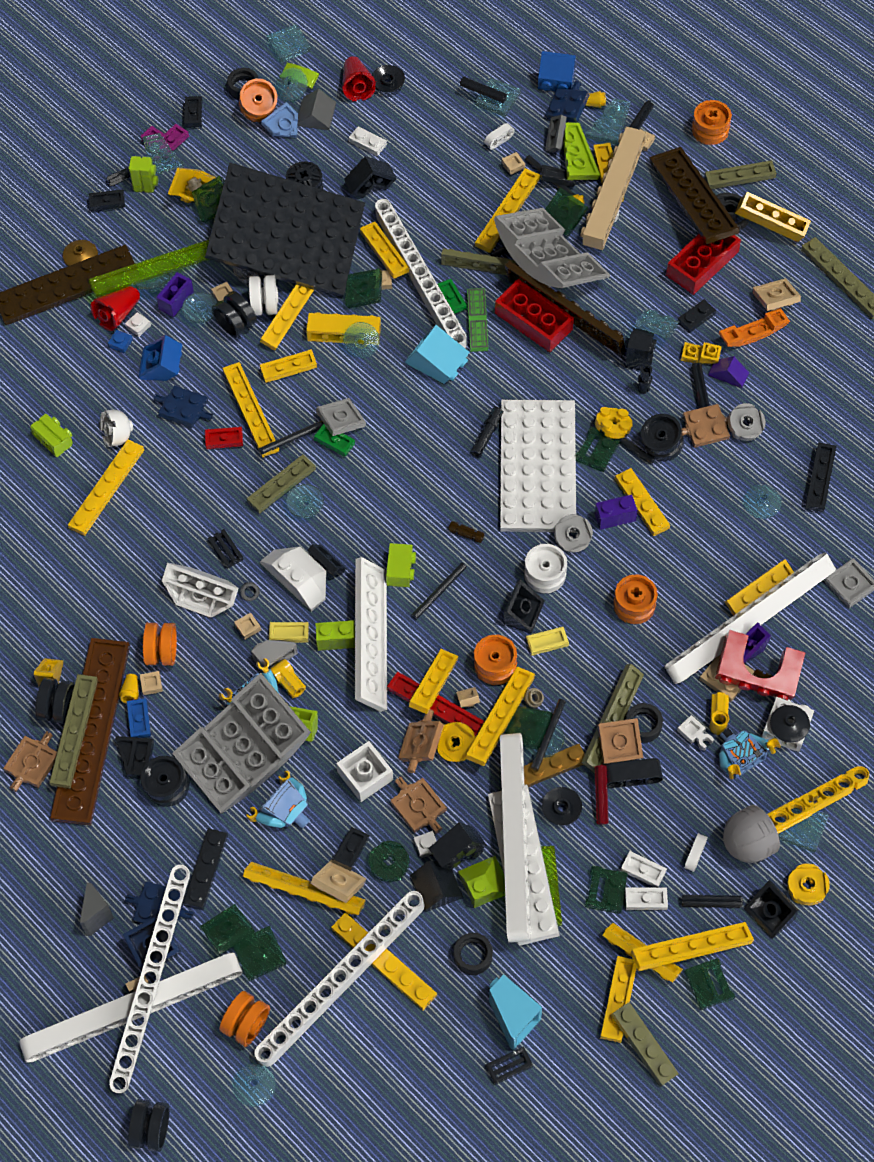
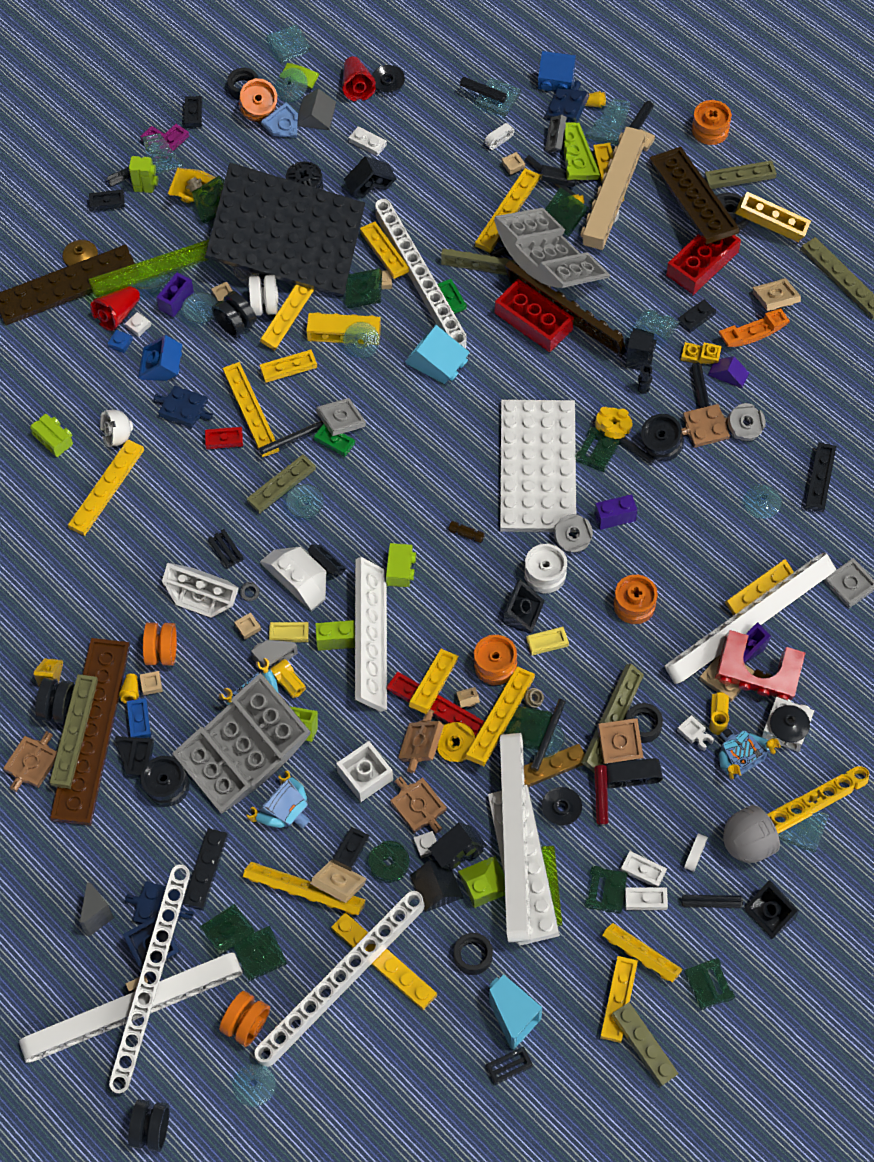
black bar [411,562,467,620] -> none
tile [467,288,488,352] -> none
black pin [470,406,504,458] -> none
yellow plate [615,468,670,537] -> none
yellow plate [631,922,754,971] -> none
yellow plate [787,864,830,906] -> none

